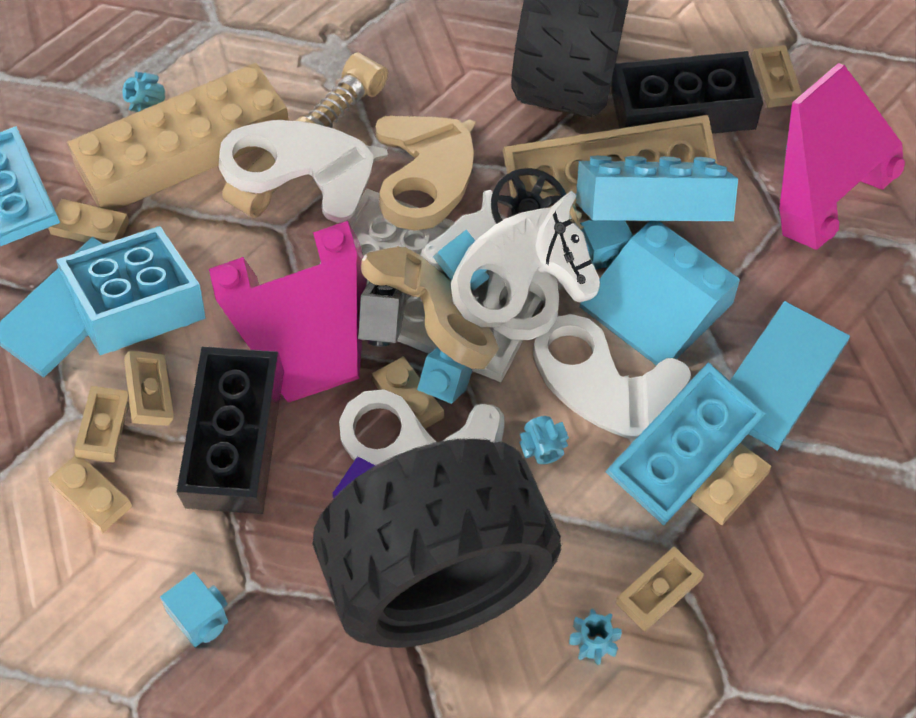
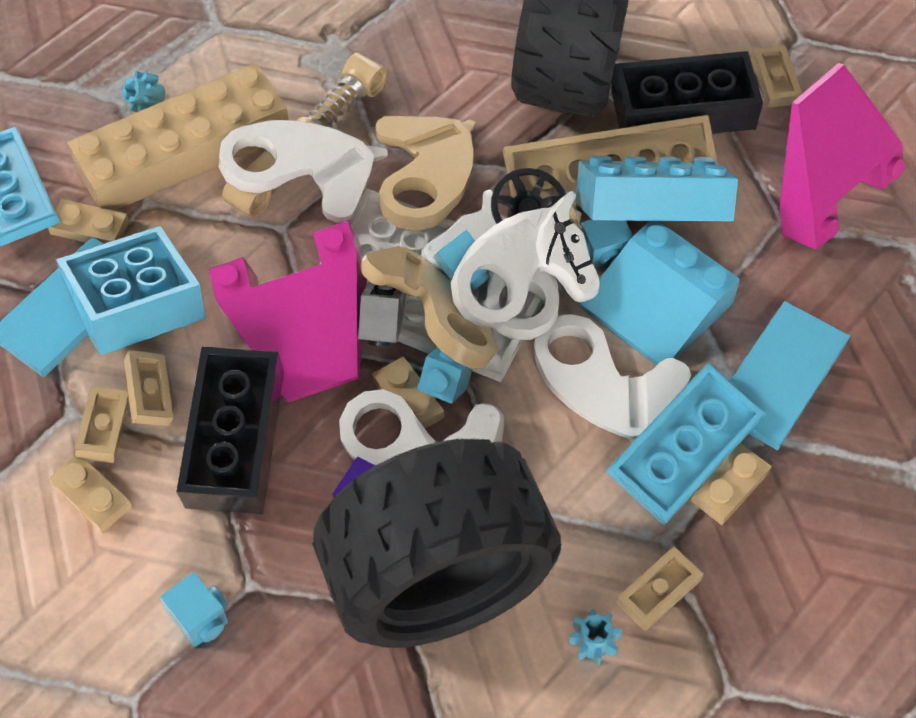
medium azure gear [519,416,569,464] -> none

